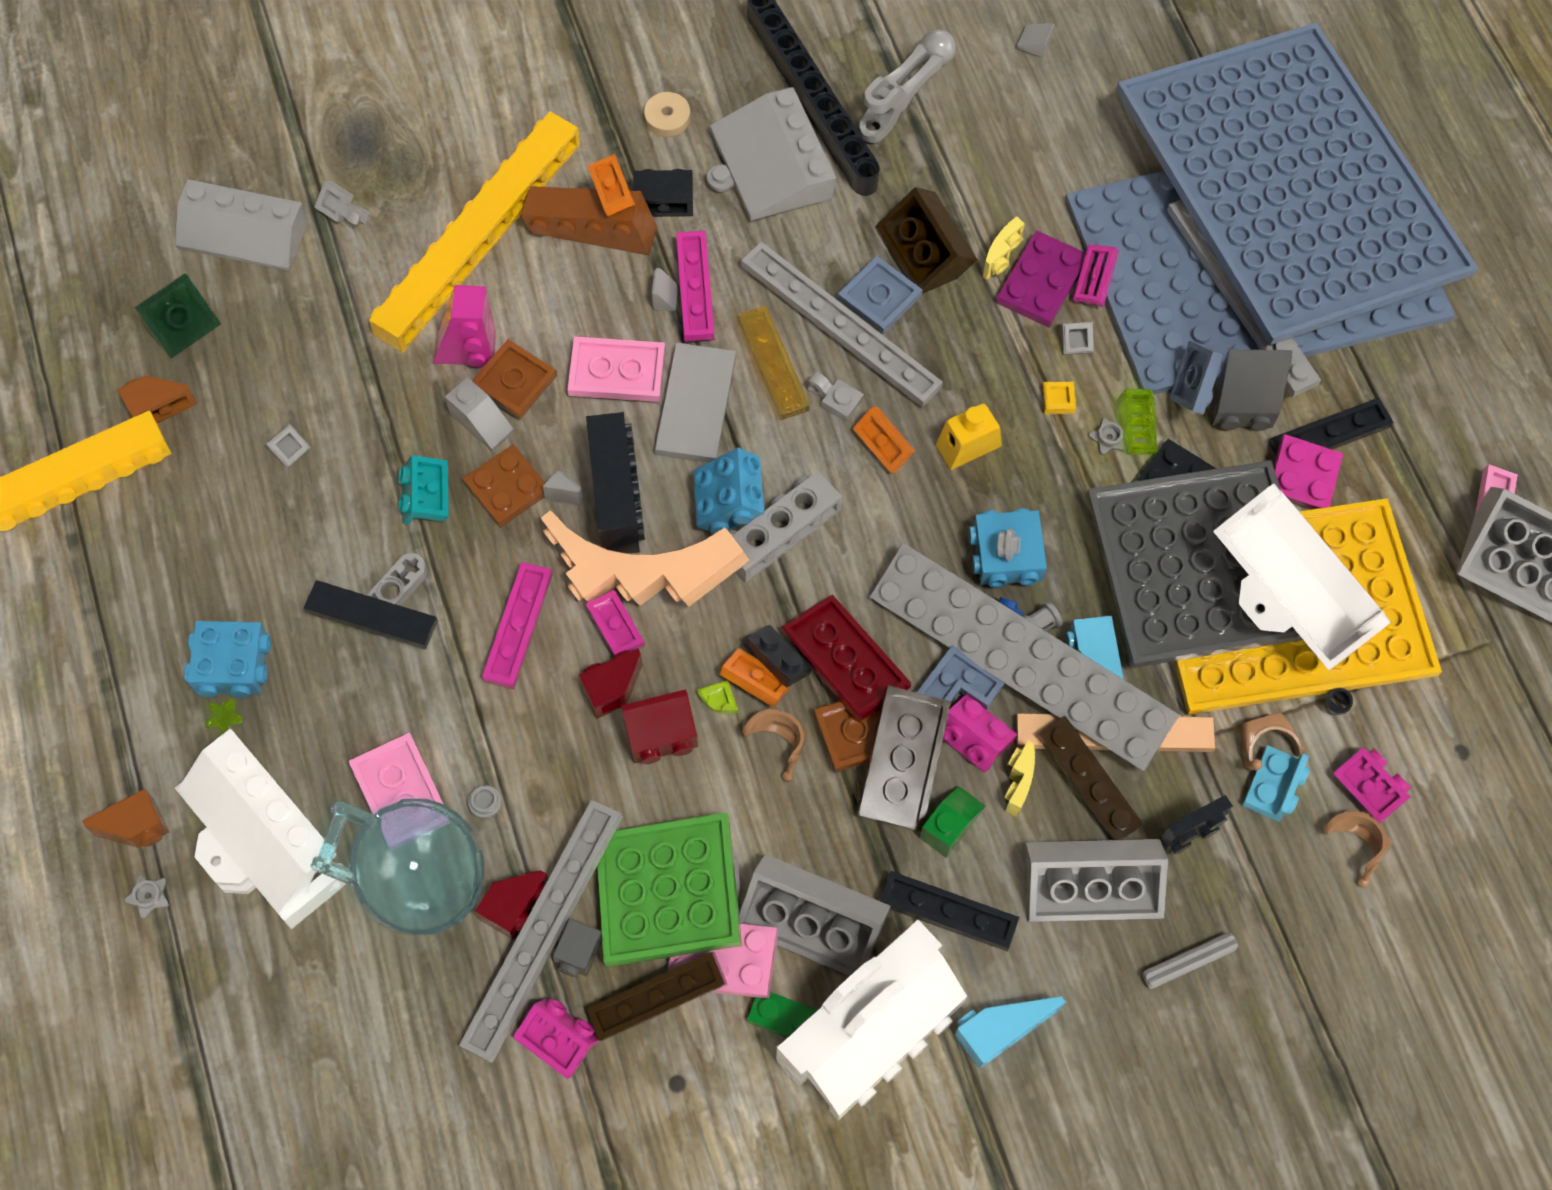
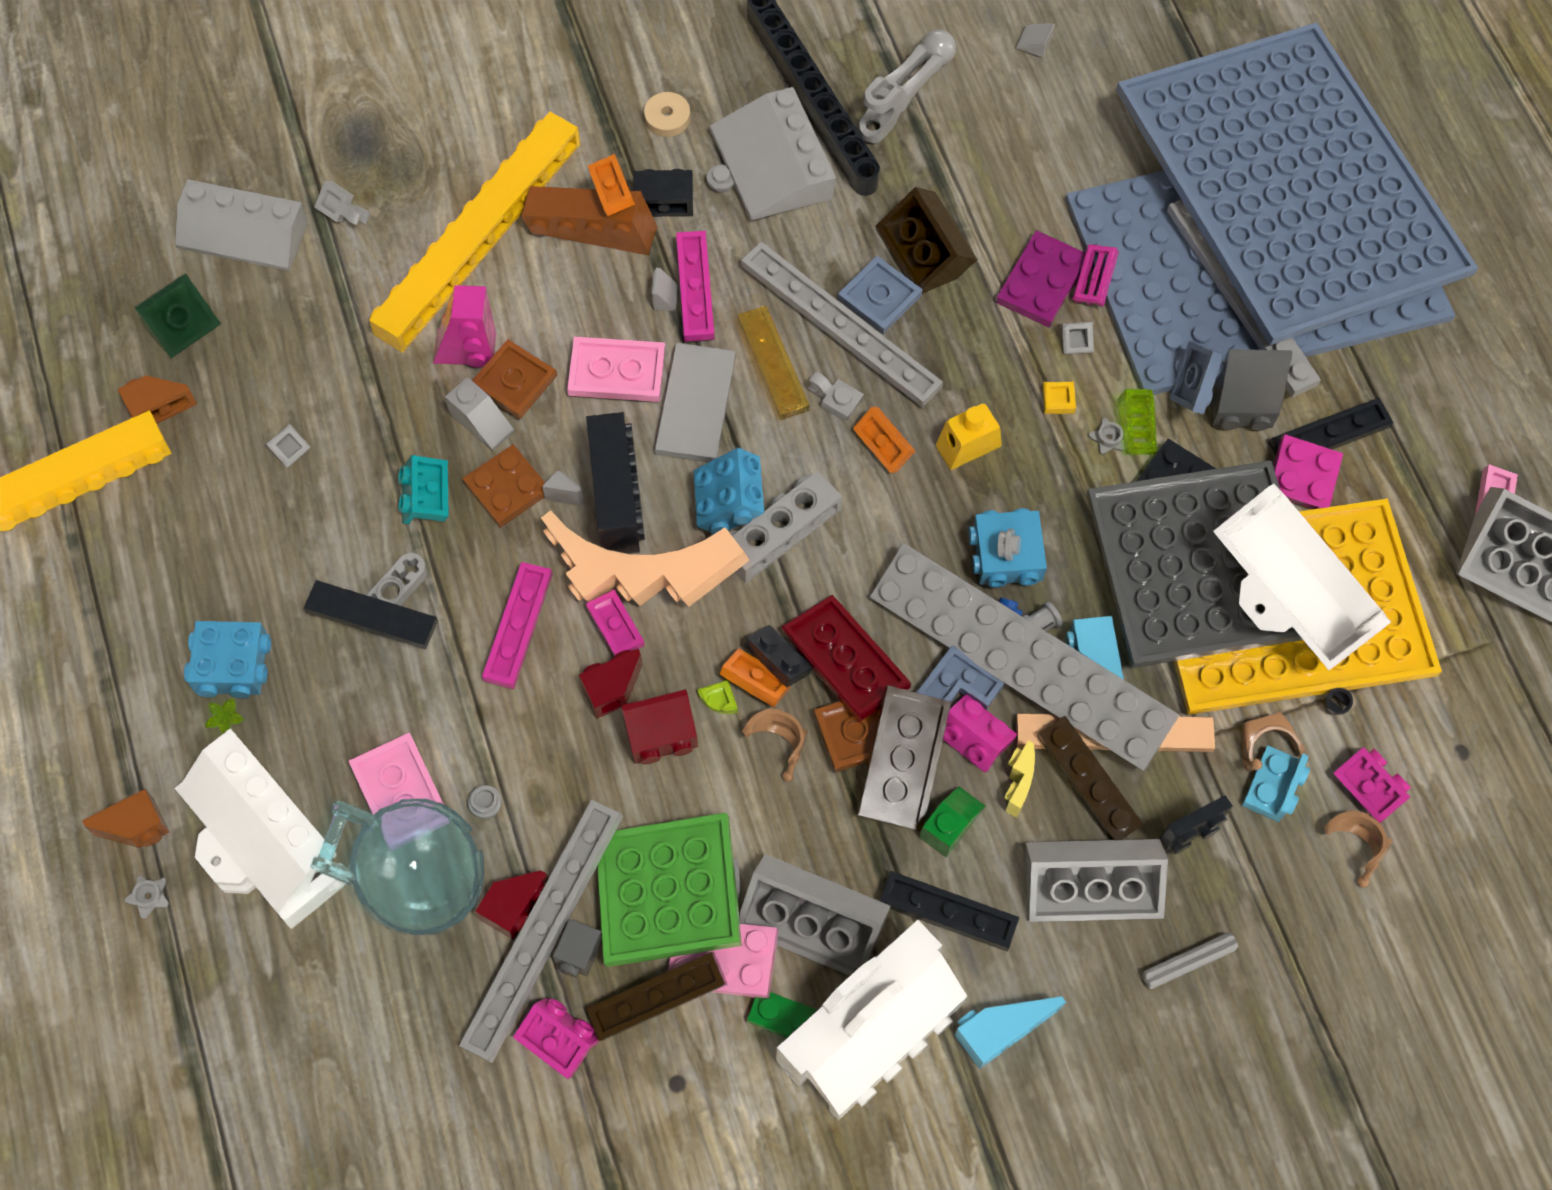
light yellow slope [982,216,1025,280] -> none

